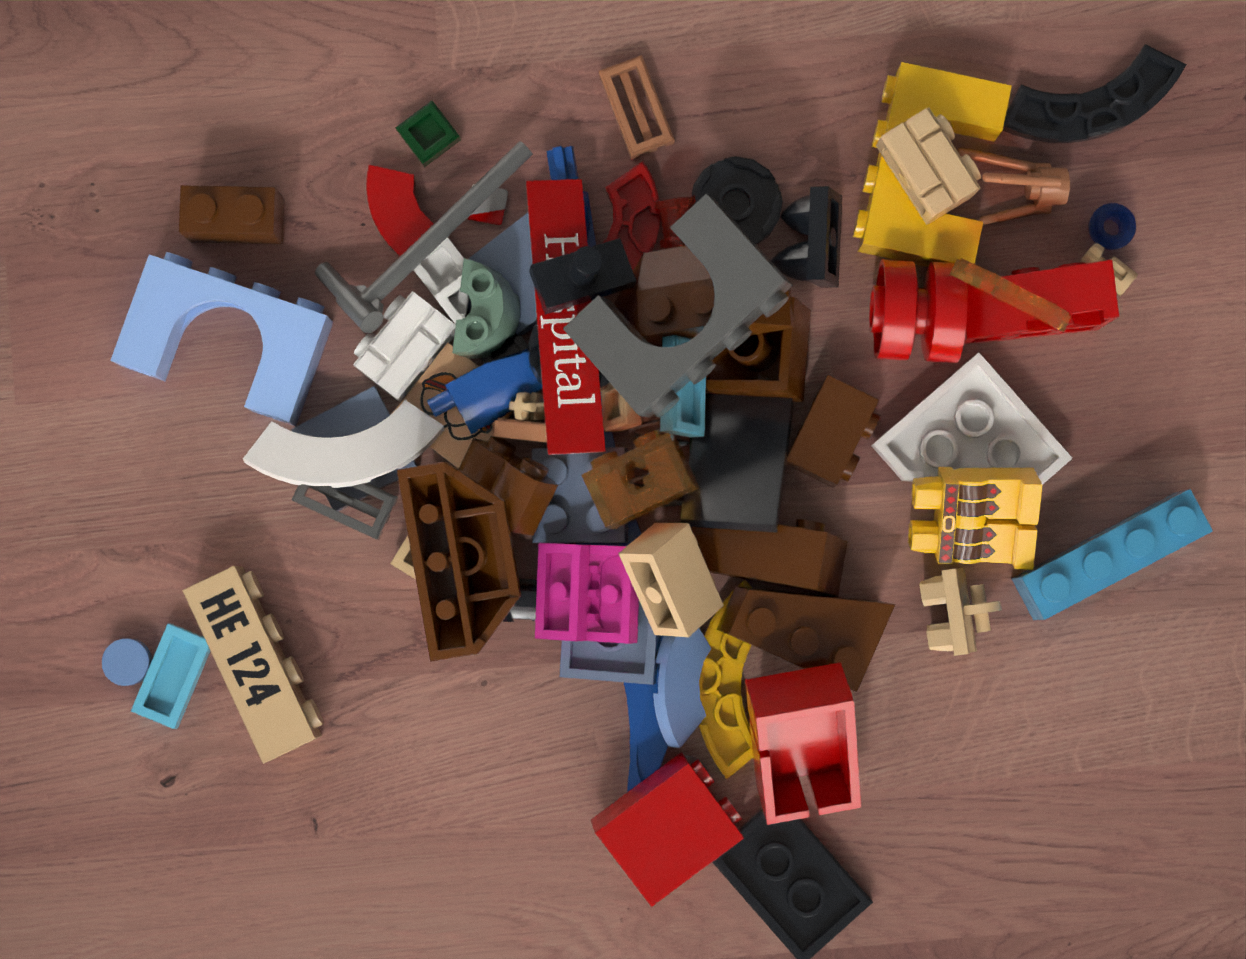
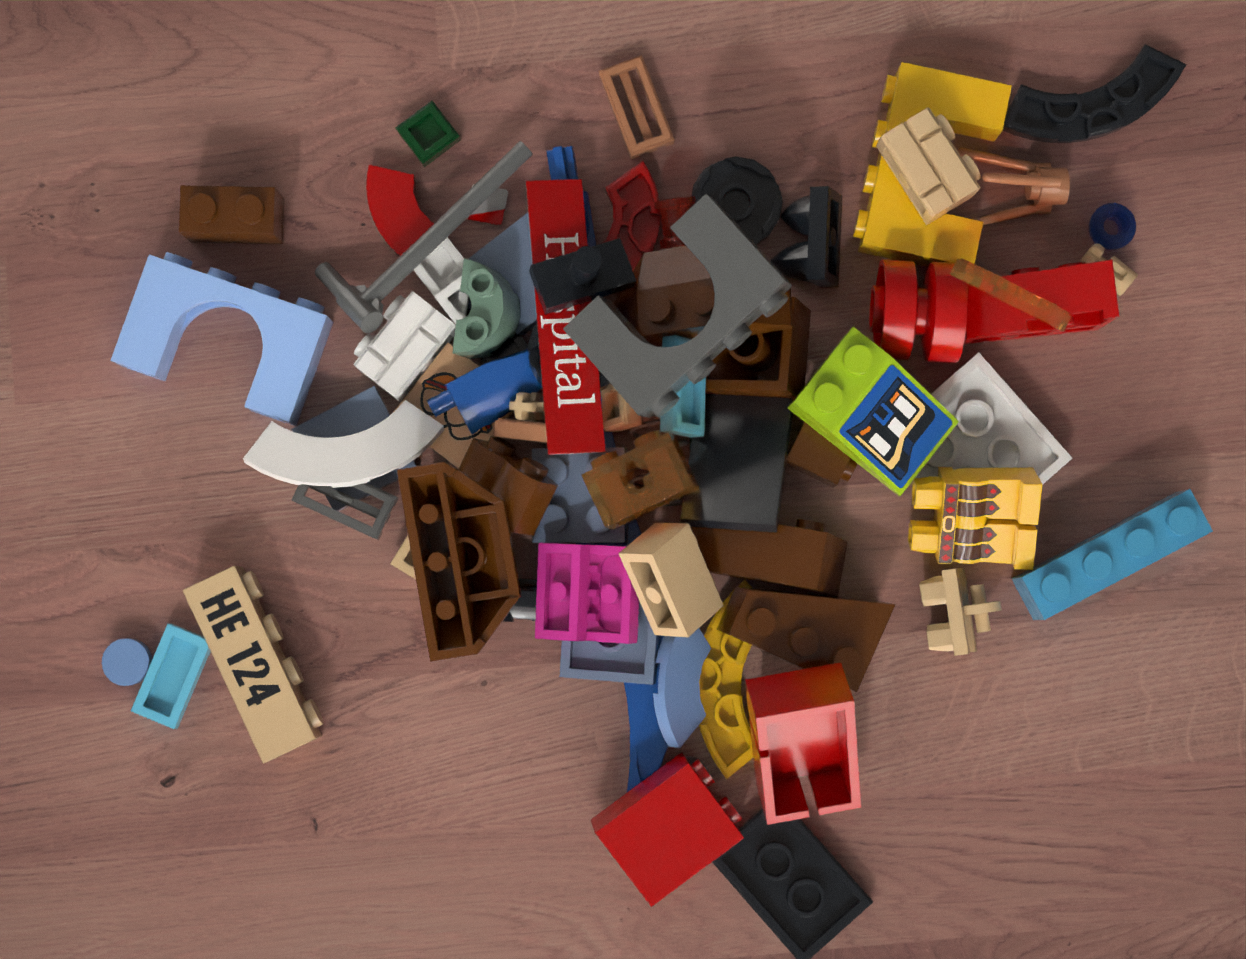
none -> slope [788,327,959,496]

